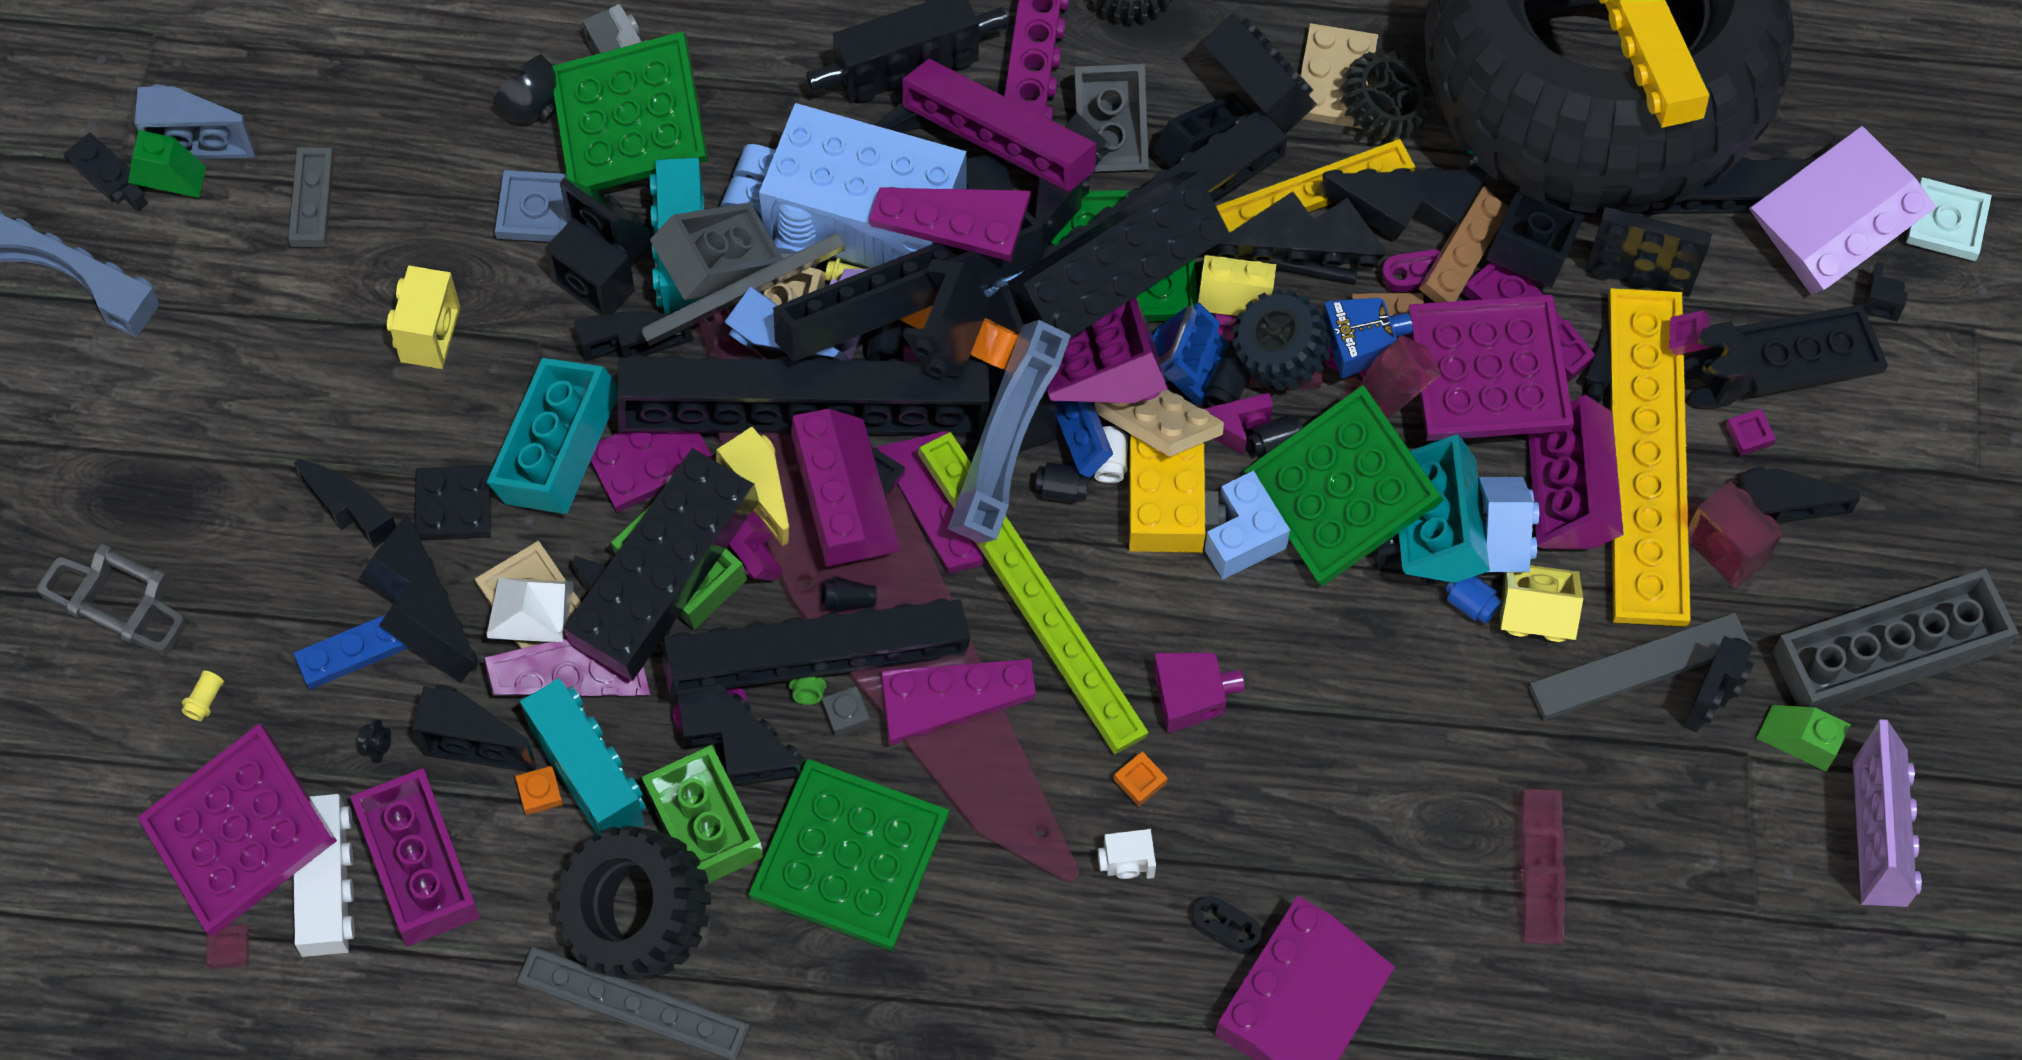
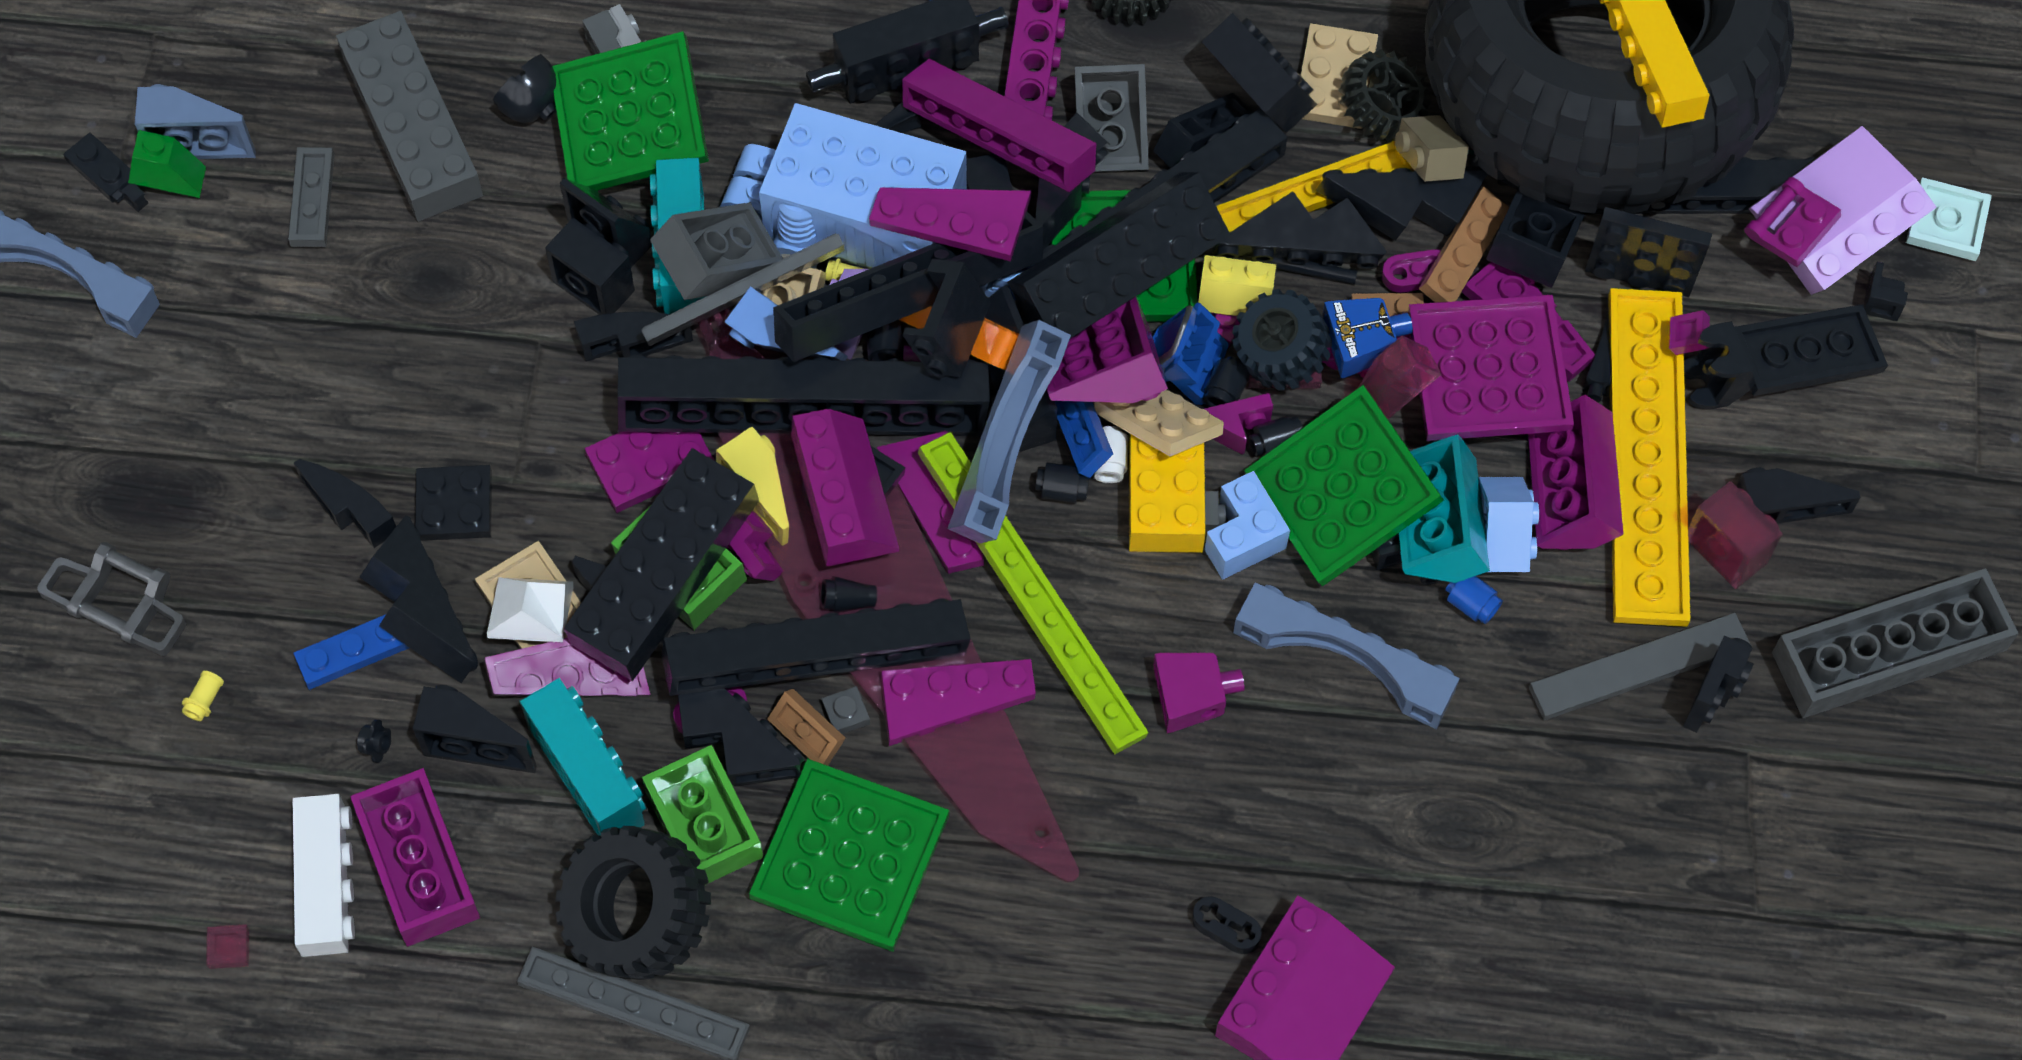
magenta plate [137,723,337,936] -> none
light yellow brick [387,265,460,369] -> none
teal brick [487,358,618,514] -> none
sand blue plate [495,170,568,242] -> none
orange plate [515,766,563,815] -> none
bright green plate [789,676,827,705] -> none
white brick [1097,829,1156,879] -> none
orange plate [1114,751,1168,806] -> none
light yellow slope [1500,565,1583,642] -> none
clear pink slope [1522,789,1566,944] -> none
magenta plate [1725,408,1776,456] -> none
bright green slope [1756,705,1851,772] -> none
lavender slope [1853,719,1922,907] -> none
none -> dark grey brick [336,11,483,222]
none -> medium nougat plate [767,689,846,766]
none -> sand blue arch [1233,582,1460,729]
none -> dark tan brick [1395,115,1469,182]
none -> magenta plate [1744,177,1841,267]

